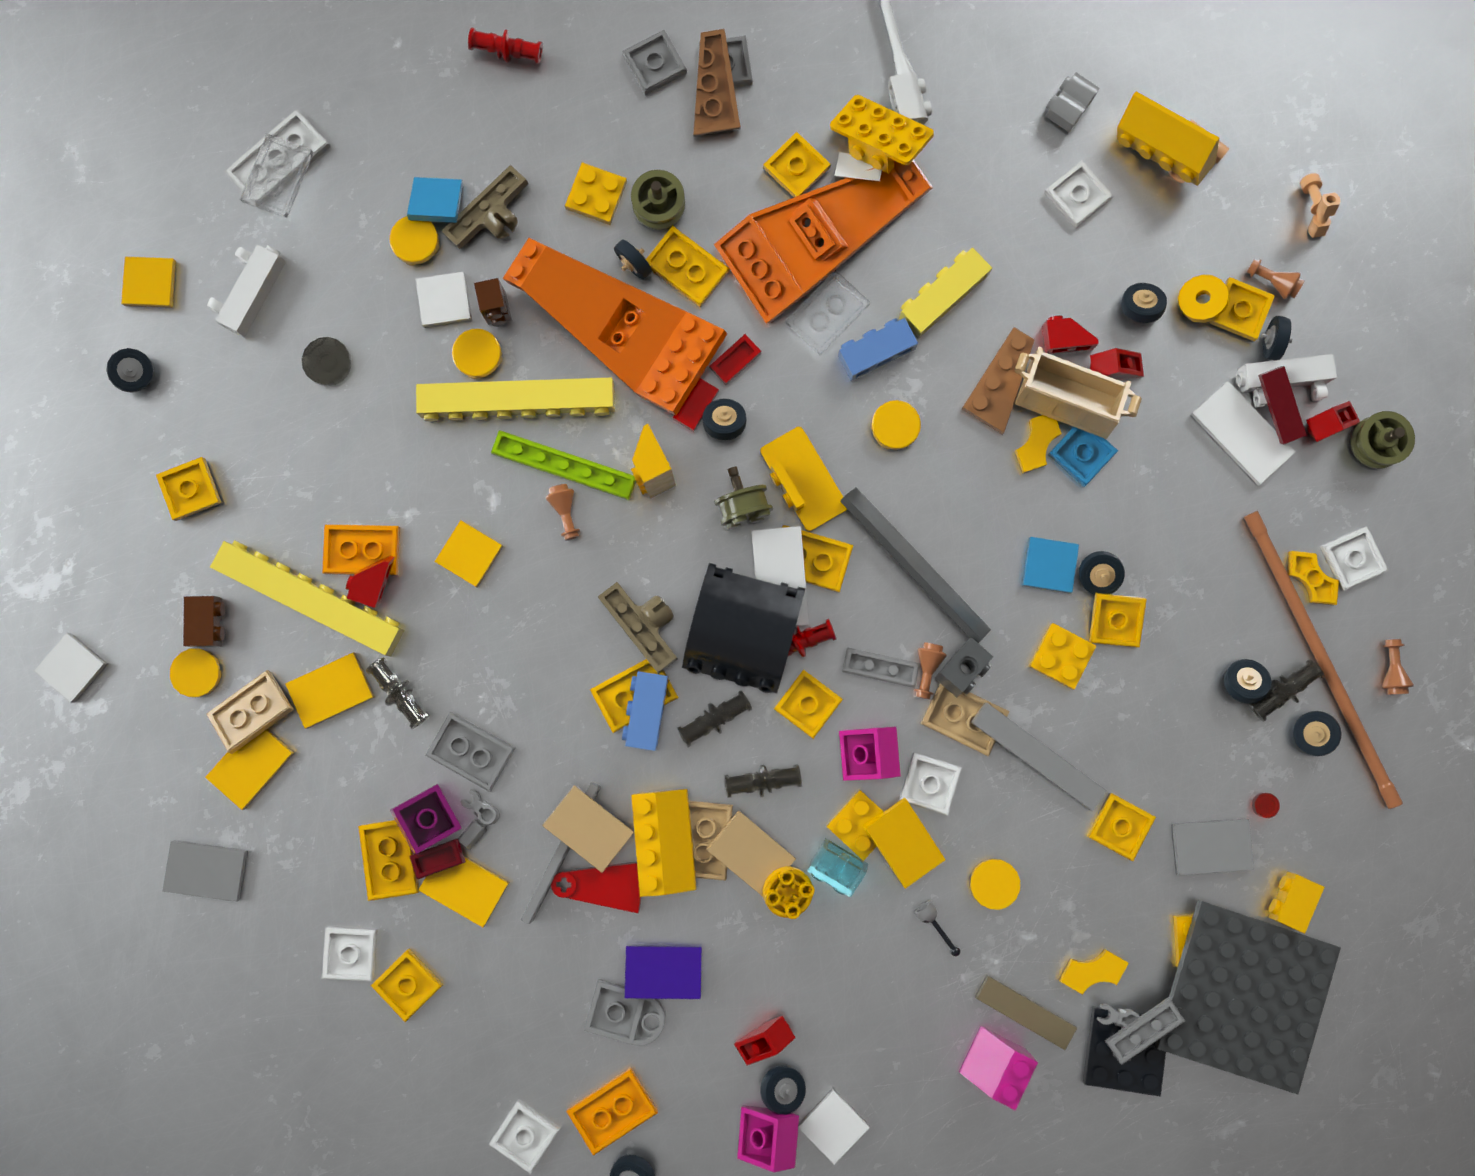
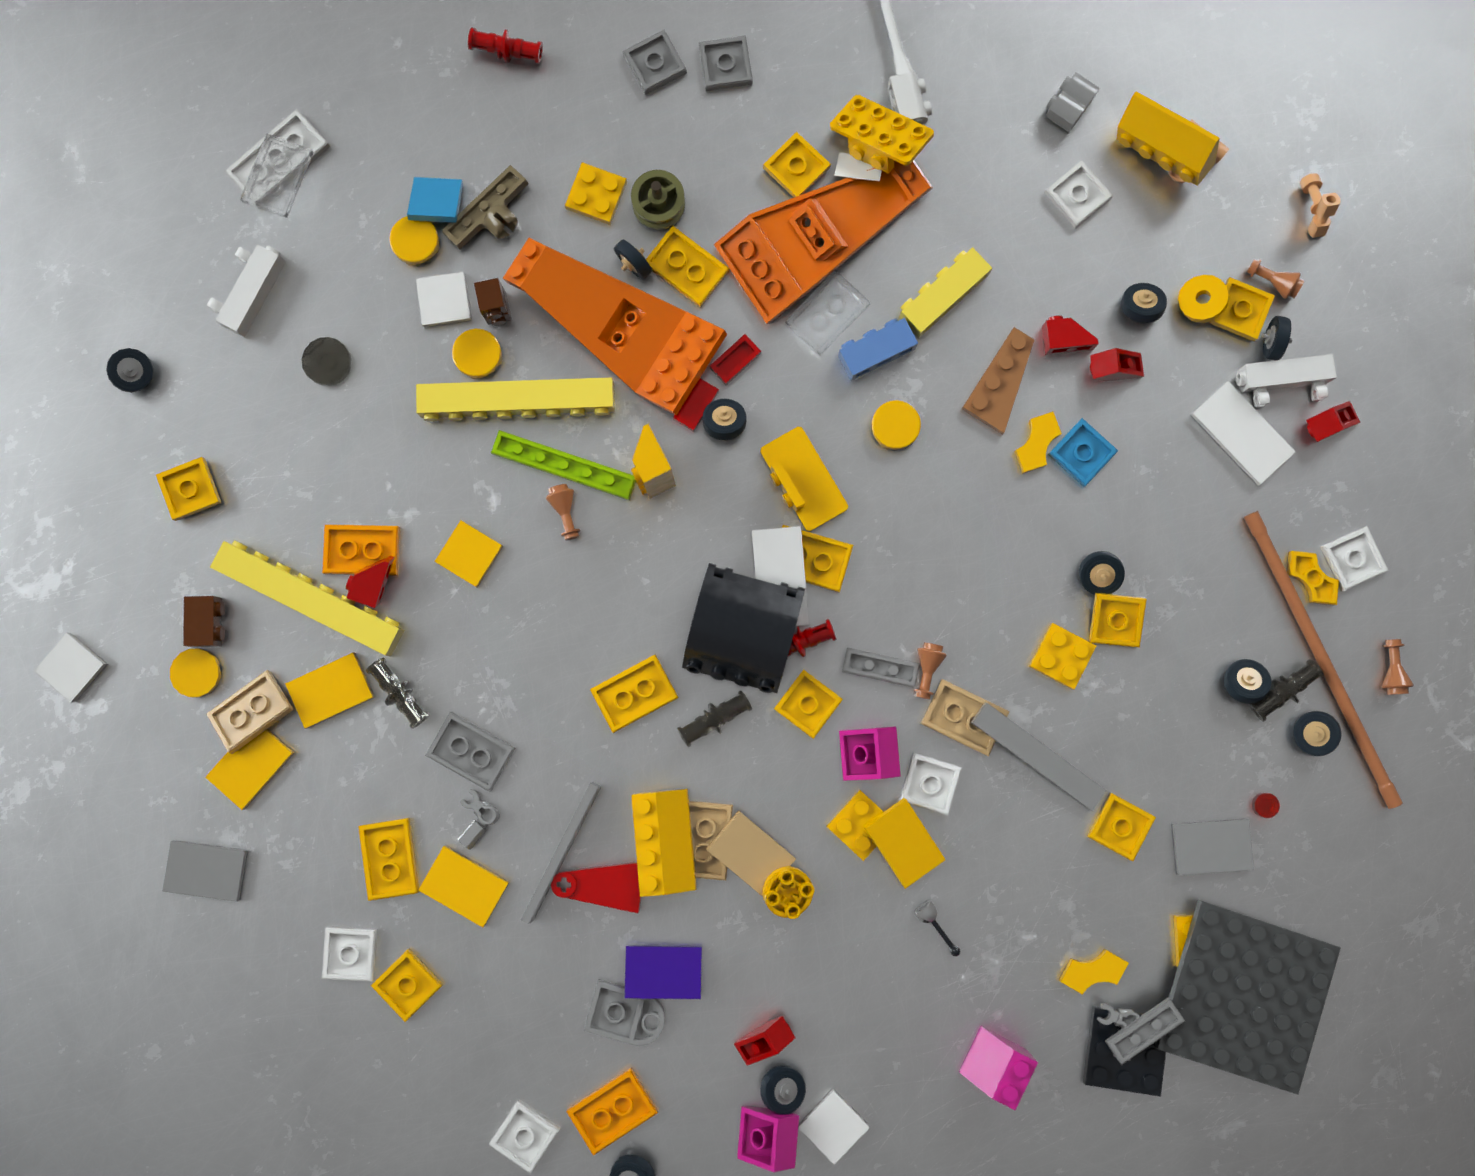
yellow tile [121,257,176,308] -> none
magenta brick [390,784,462,854] -> none
dark red tile [409,838,466,880] -> none
tan tile [542,785,634,872] -> none
dark tan plate [598,582,678,674] -> none
medium blue brick [622,671,669,751] -> none
medium nougat wing [693,29,740,137] -> none
olive wheel [714,466,773,530] -> none
clear smoke piece [724,764,802,798] -> none
clear light blue brick [808,838,868,897] -> none
dark grey tile [840,487,991,643] -> none
dark grey brick [935,637,994,698] -> none
yellow tile [970,859,1020,910] -> none
dark tan tile [975,975,1077,1050] -> none
tan container [1015,347,1142,439] -> none
dark azure tile [1022,537,1079,593] -> none
dark red tile [1258,366,1307,444] -> none
yellow brick [1268,872,1325,934] -> none
olive wheel [1351,411,1415,469] -> none

